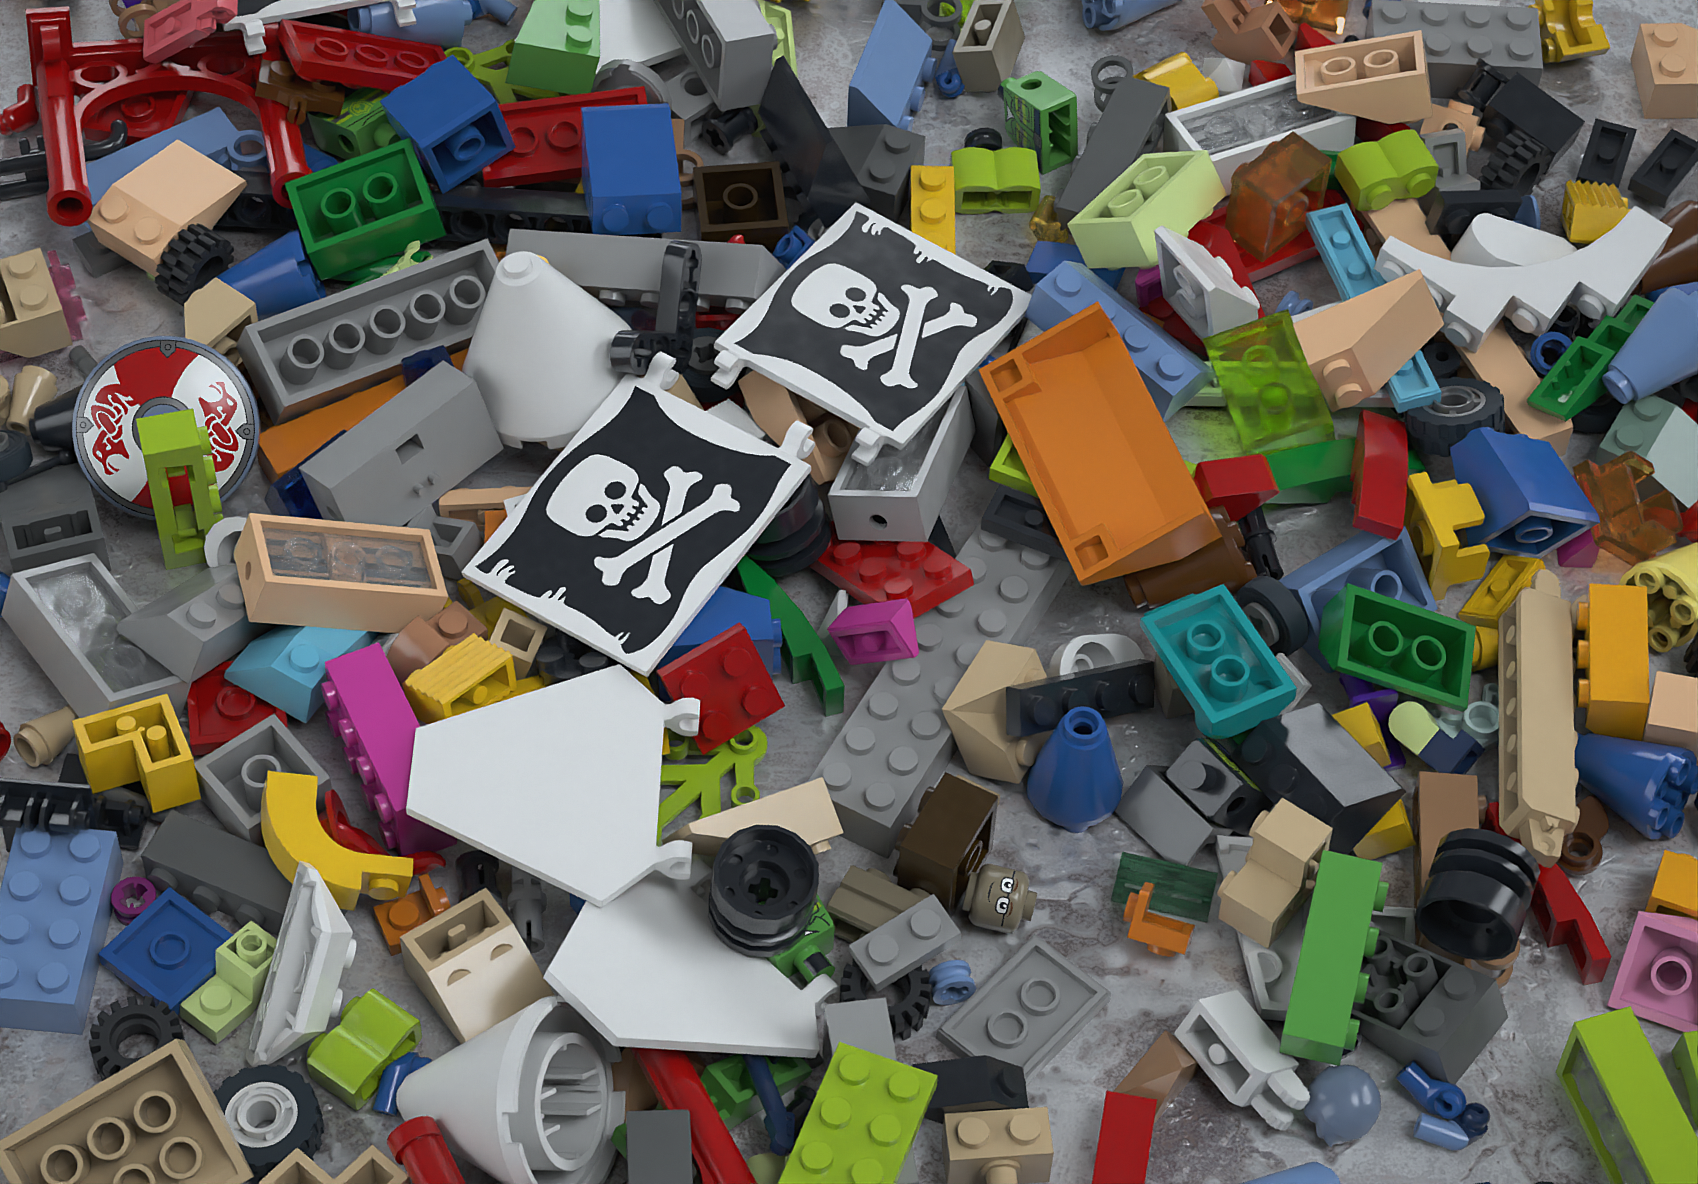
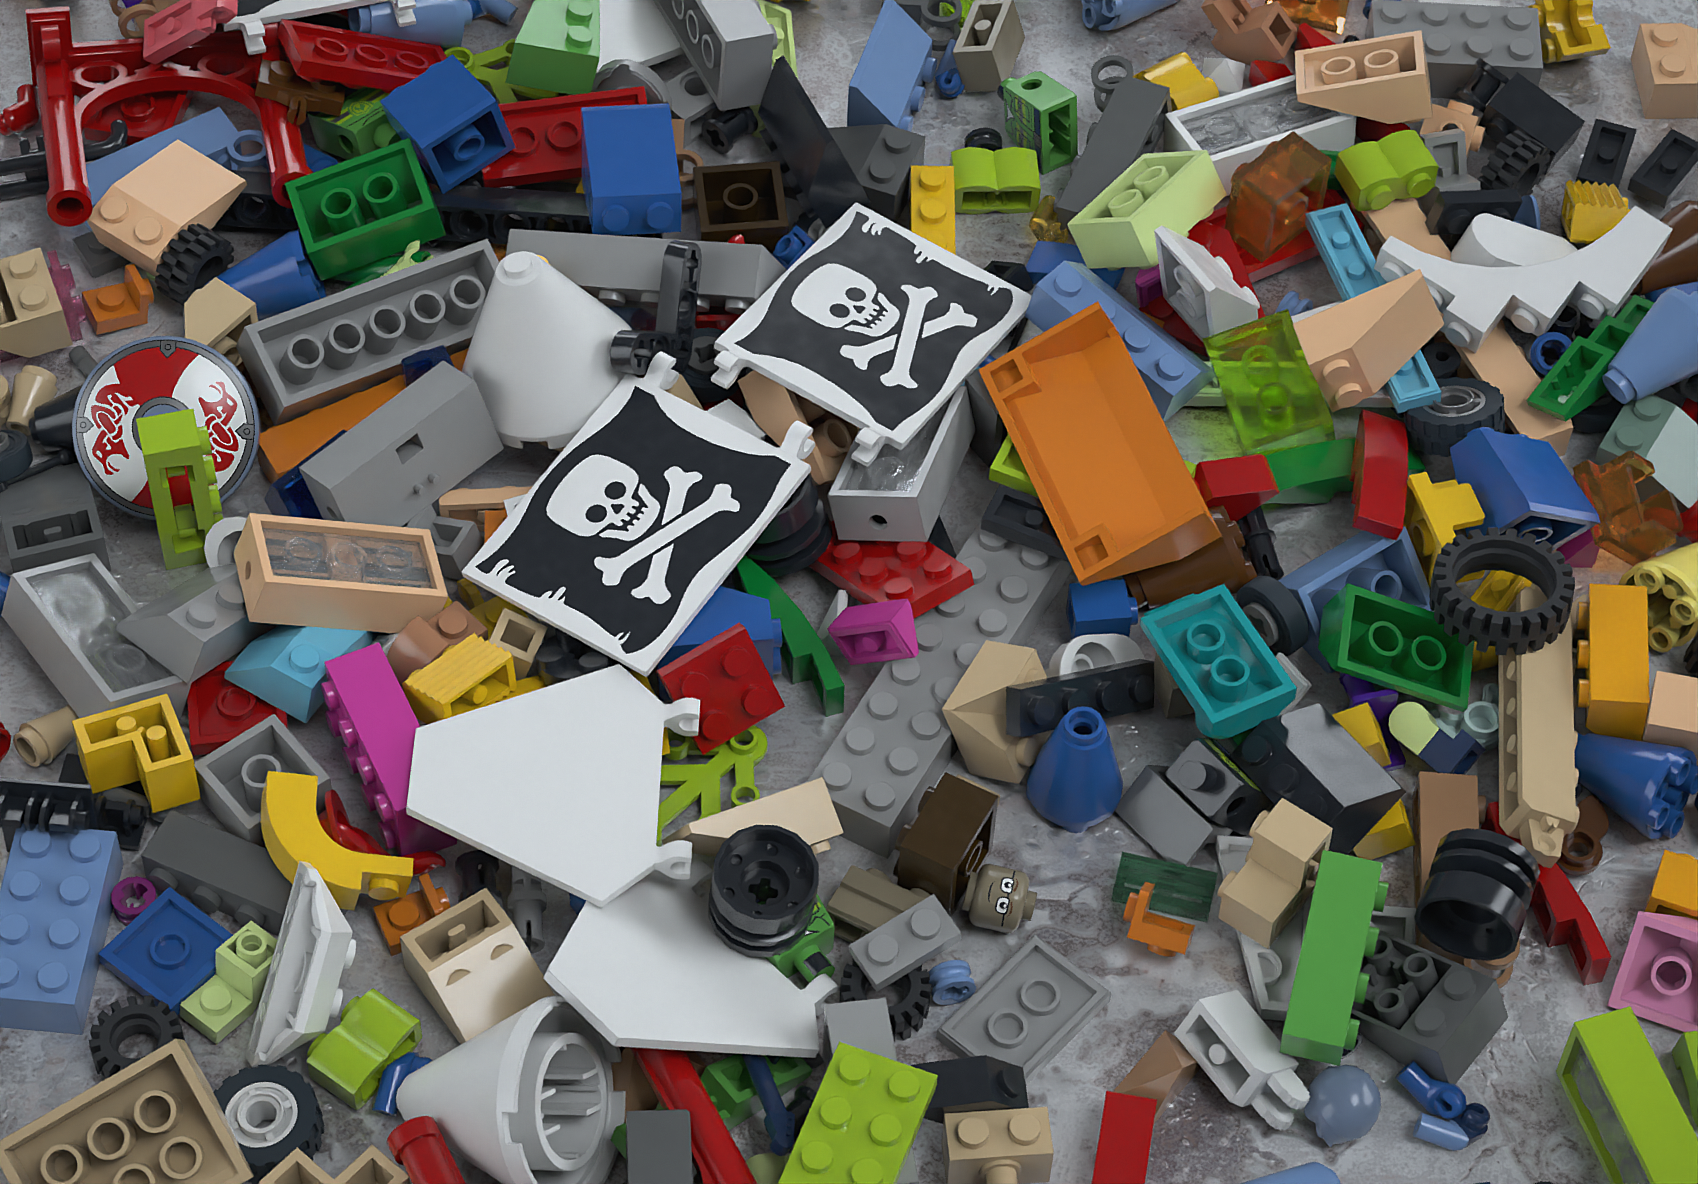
none -> orange bracket [81,264,154,335]
none -> blue brick [1066,579,1138,640]
none -> black tyre [1429,527,1575,655]

